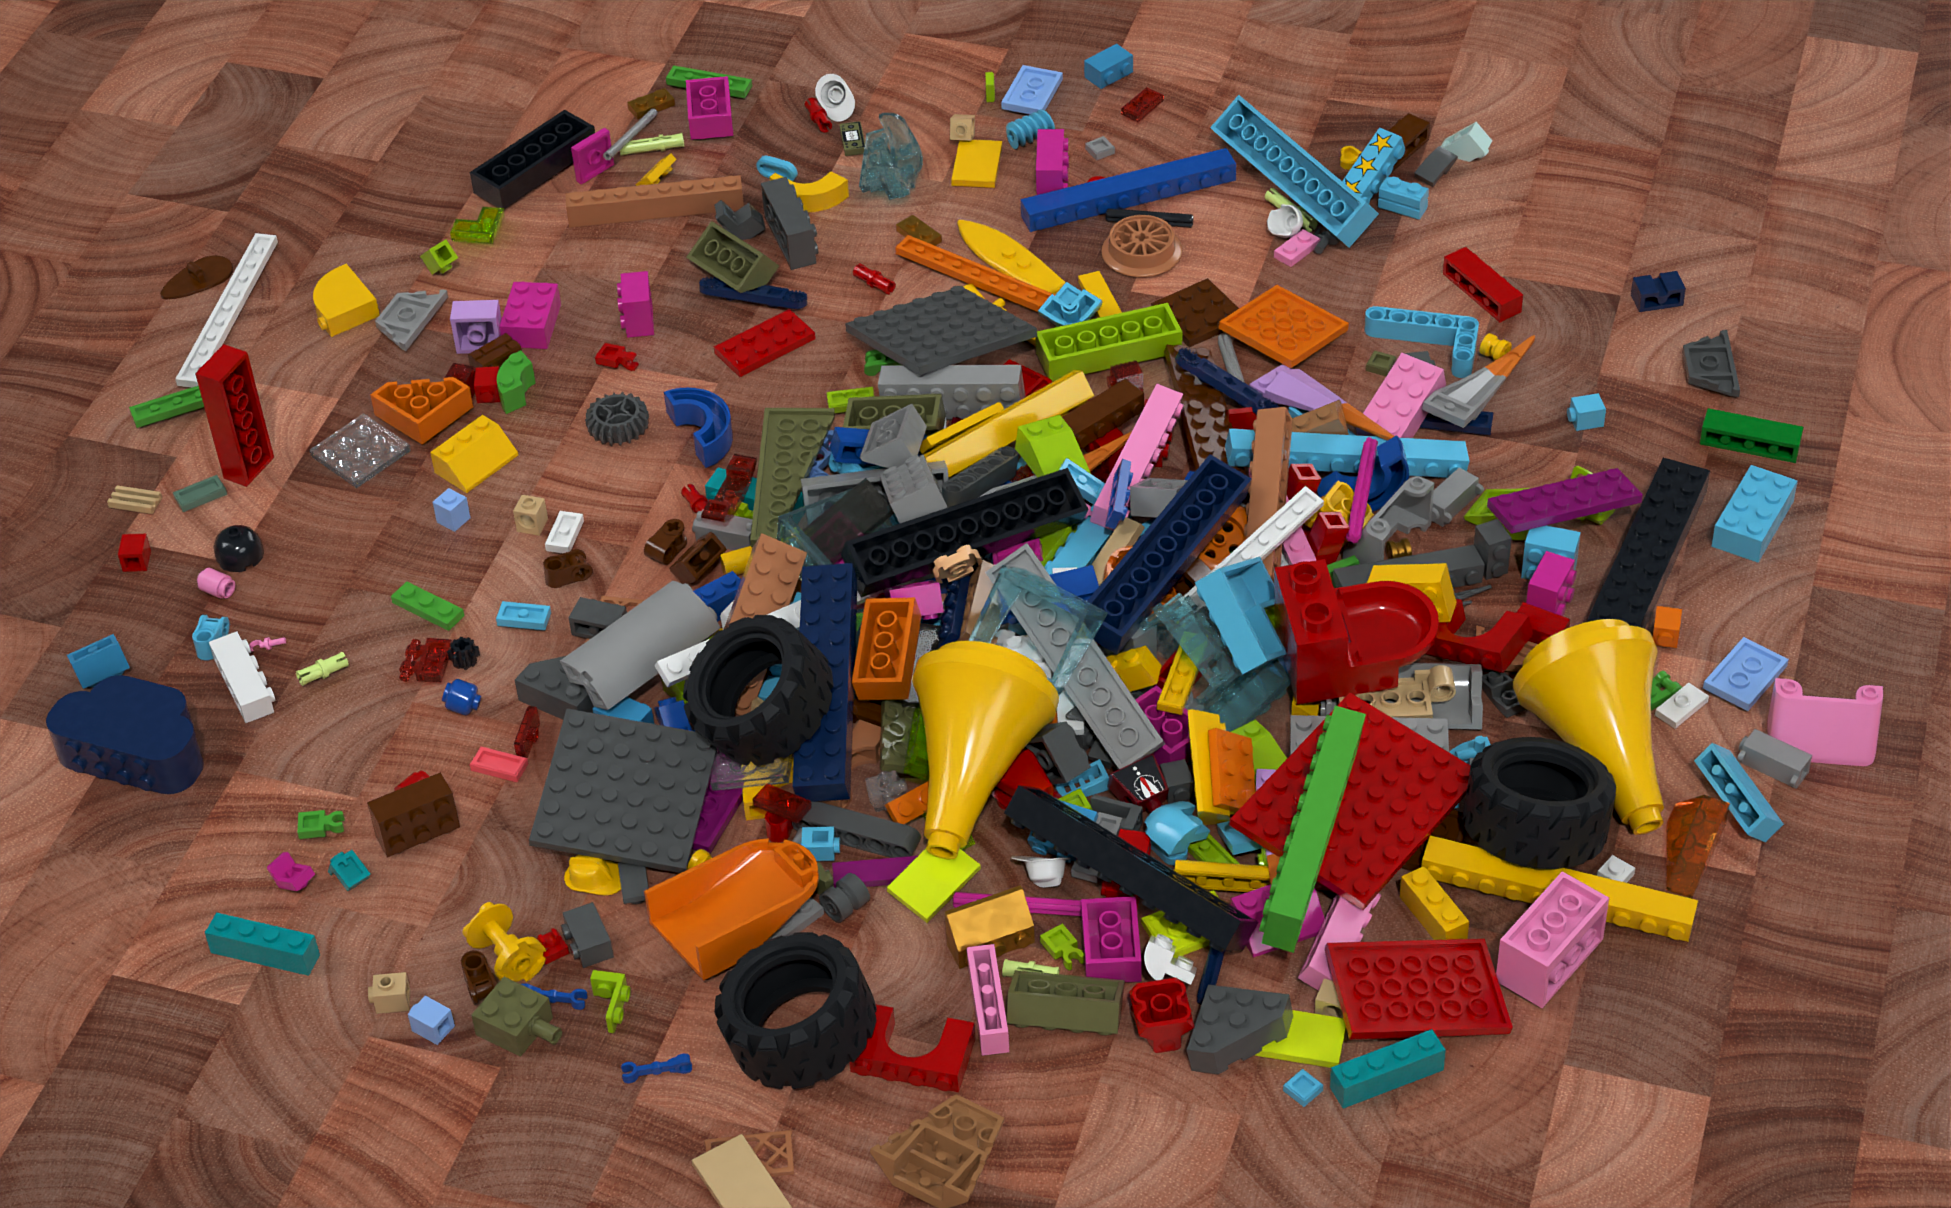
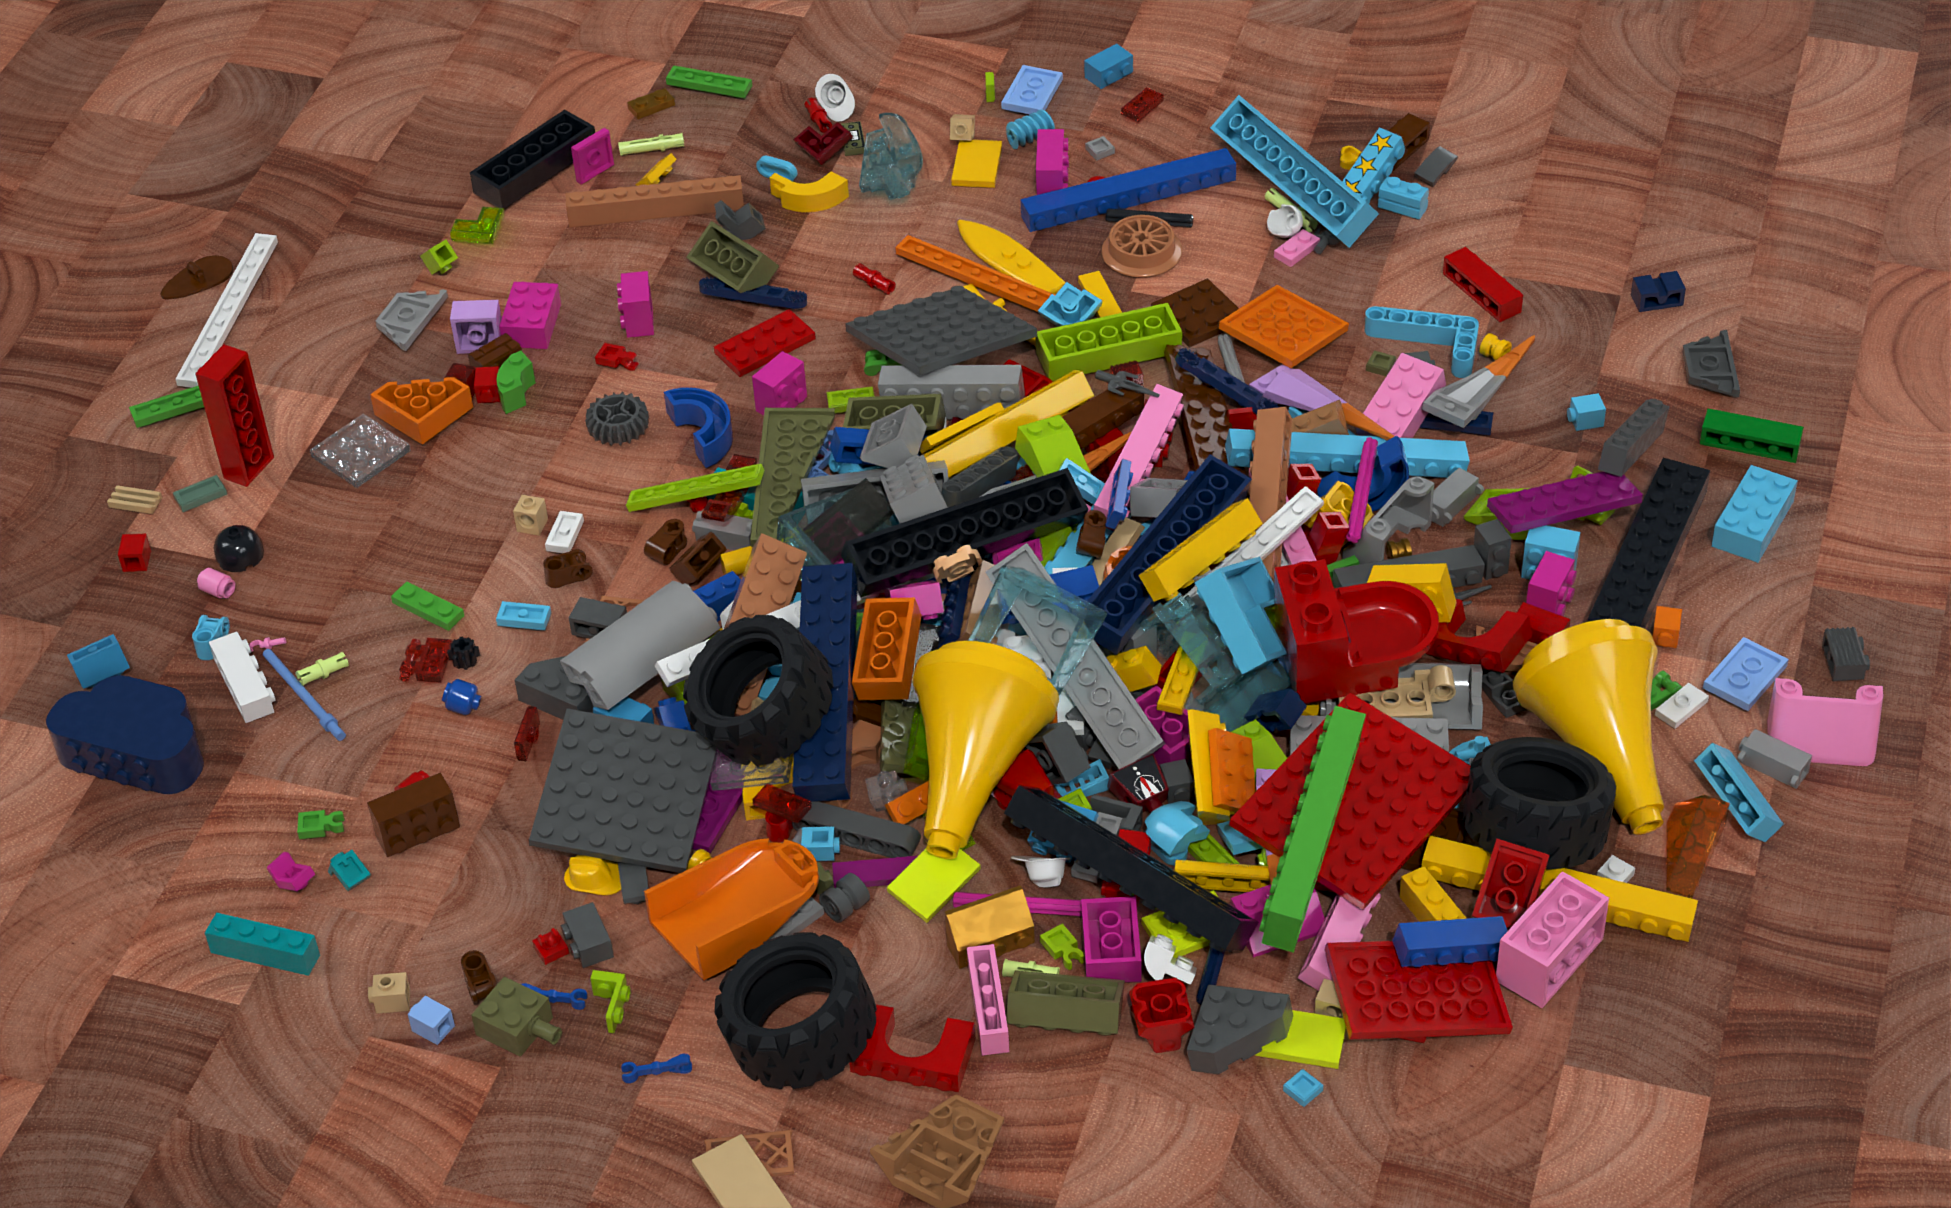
yellow brick [313,263,380,337] -> none
yellow slope [430,415,518,493] -> none
light blue brick [433,488,471,532] -> none
yellow piece [462,902,546,982] -> none
coral tile [470,746,528,782] -> none
light grey piece [603,109,658,160] -> none
dark pink brick [686,76,734,140] -> none
dark grey brick [761,177,819,270] -> none
pearl gold plate [896,215,942,246] -> none
teal brick [1330,1029,1446,1109] -> none
light aqua slope [1441,122,1492,162] -> none
none -> medium blue bar [263,649,346,741]
none -> lime tile [626,464,765,512]
none -> dark pink brick [752,351,807,415]
none -> dark red brick [793,122,853,165]
none -> reddish brown piece [1076,510,1106,558]
none -> dark grey piece [1095,370,1160,397]
none -> yellow brick [1138,498,1263,602]
none -> dark blue brick [1244,688,1307,733]
none -> blue brick [1392,916,1508,967]
none -> red slope [1472,839,1550,930]
none -> dark grey brick [1598,399,1670,477]
none -> dark grey brick [1822,627,1870,681]

